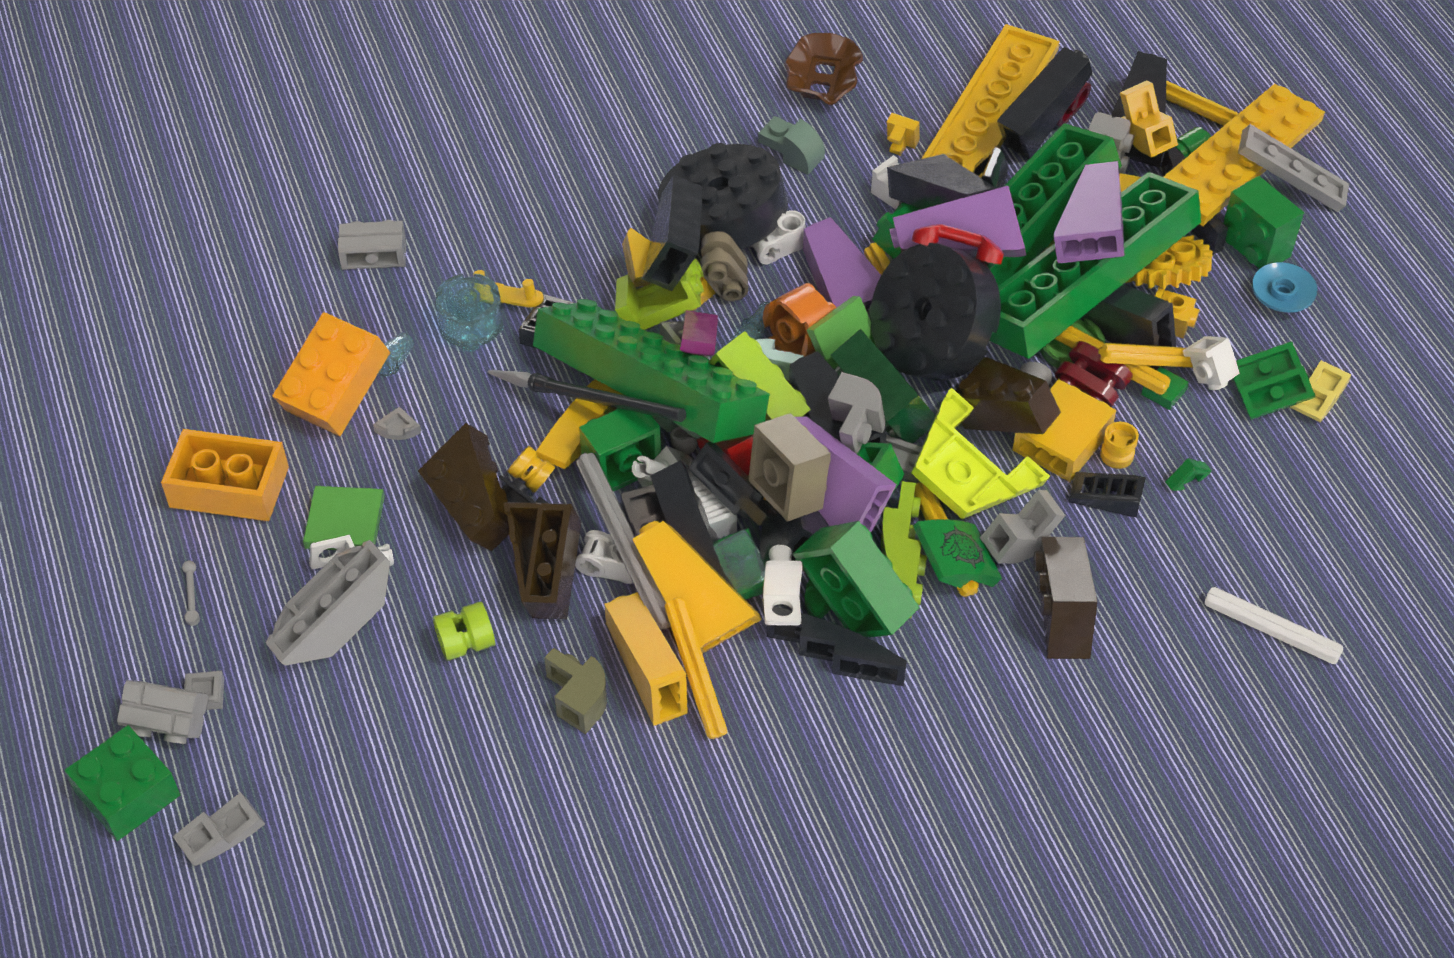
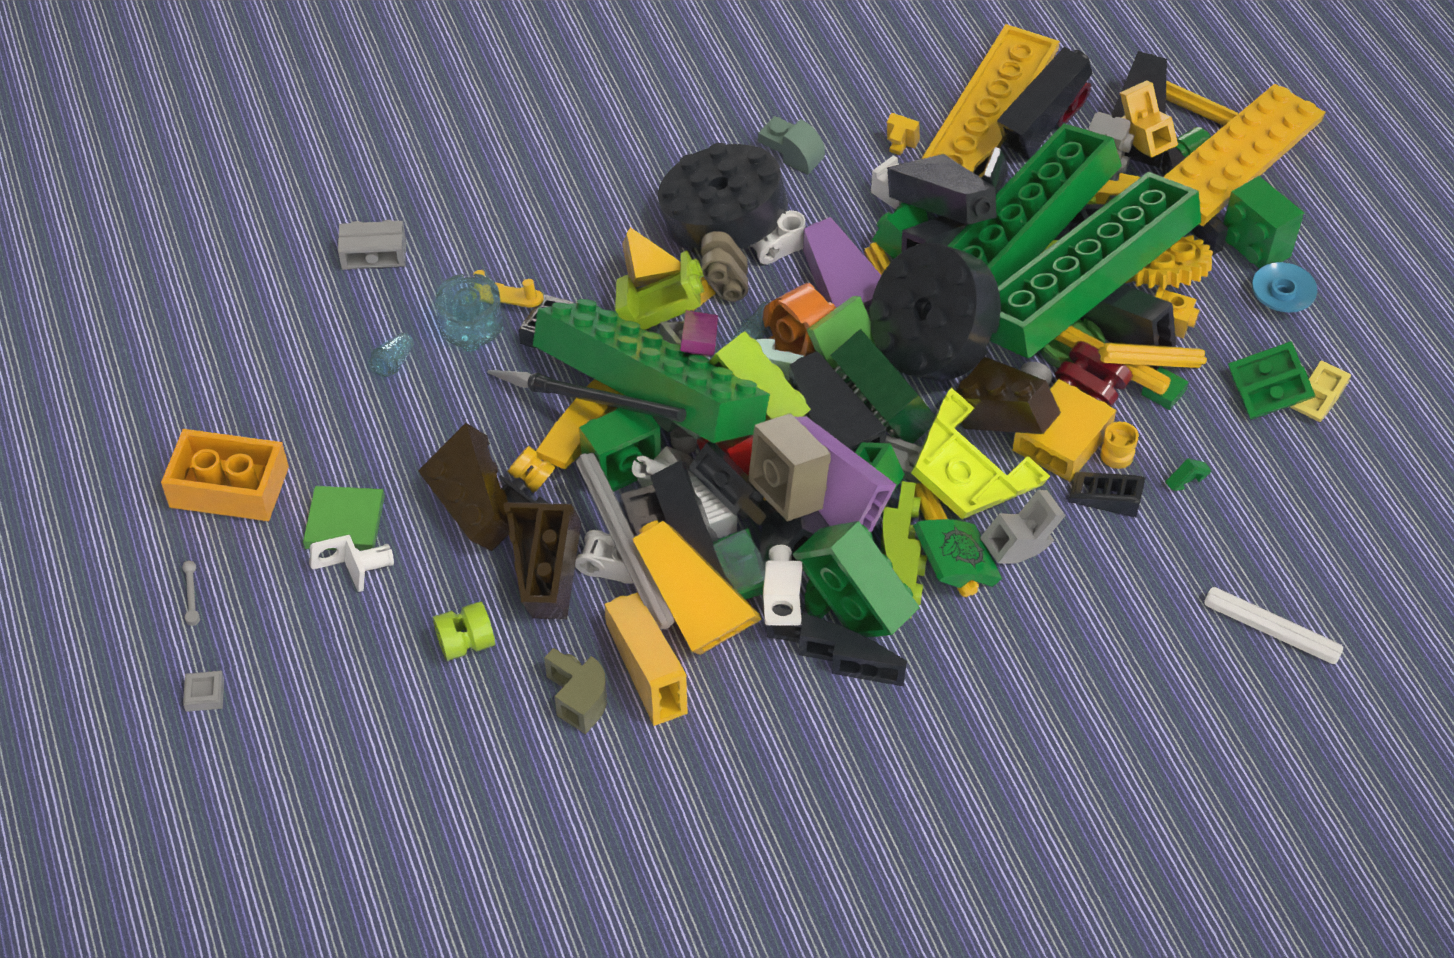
green brick [64,725,181,842] -> none
light grey brick [117,680,209,744] -> none
light grey slope [173,792,265,866] -> none
light grey wedge [266,540,390,666] -> none
light orange brick [272,312,391,436] -> none
light grey tile [373,407,422,440] -> none
black slope [642,175,703,291] -> none
yellow axle [664,598,727,739] -> none
reddish brown piece [784,33,863,105] -> none
light grey brick [828,372,885,454] -> none
medium lavender slope [889,186,1026,257] -> none
red bar [911,224,1004,264] -> none
dark brown wedge [1033,537,1097,659] -> none
slope [1054,161,1125,263] -> none
white brick [1183,336,1240,390] -> none
light grey plate [1238,124,1349,212] -> none

